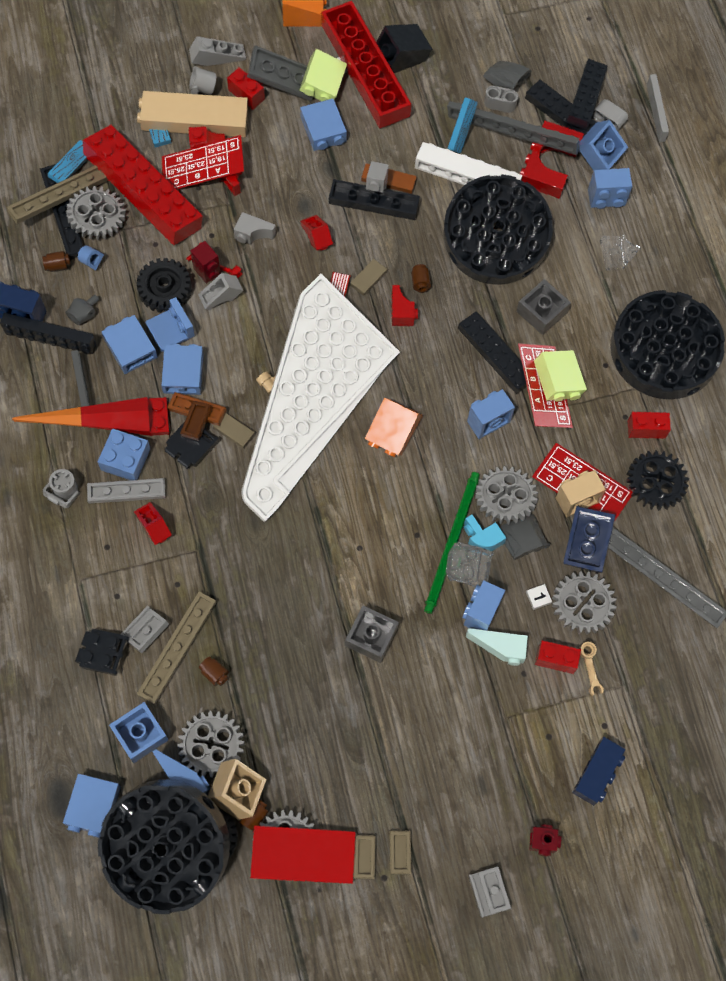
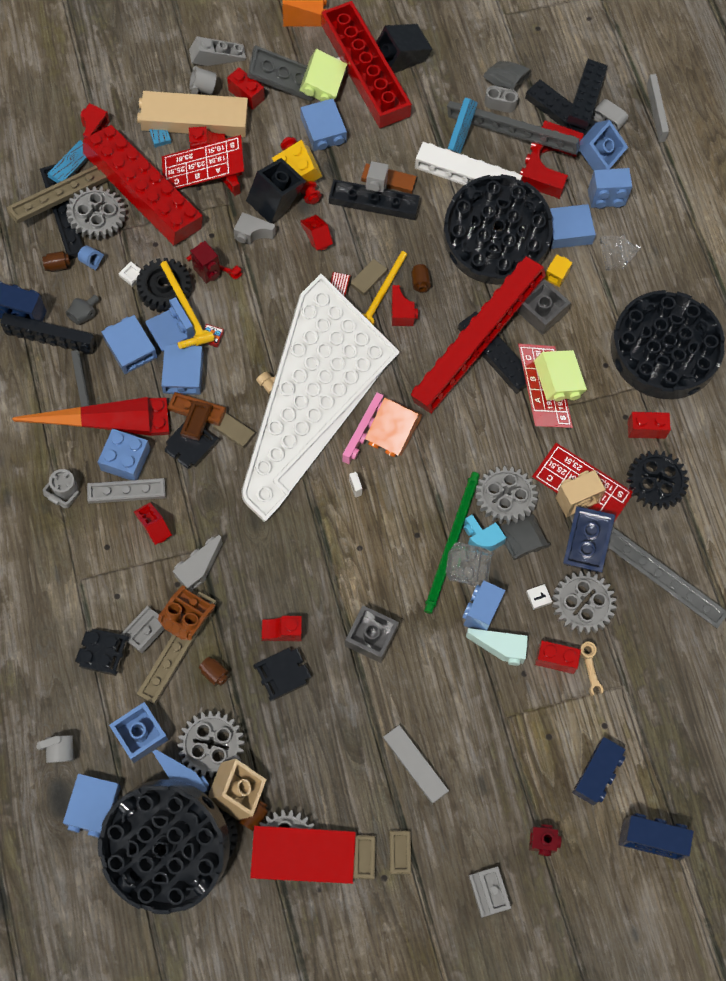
light grey arch [198,273,243,310] -> none
medium blue brick [467,389,515,439] -> none
none -> light grey piece [36,736,74,763]
none -> red arch [80,103,110,139]
none -> white tile [118,262,141,287]
none -> dark orange slope [158,585,215,640]
none -> yellow bar [160,261,214,349]
none -> light grey slope [173,535,223,592]
none -> tile [204,324,224,348]
none -> black slope [246,158,306,223]
none -> black plate [253,648,311,702]
none -> red arch [262,616,302,642]
none -> yellow brick [272,137,322,204]
none -> bright pink plate [342,393,383,464]
none -> white tile [349,472,362,497]
none -> yellow bar [362,251,407,326]
none -> light grey tile [383,725,449,804]
none -> red brick [411,256,546,414]
none -> yellow brick [544,254,572,288]
none -> medium blue brick [550,204,596,249]
none -> dark blue brick [618,813,694,861]

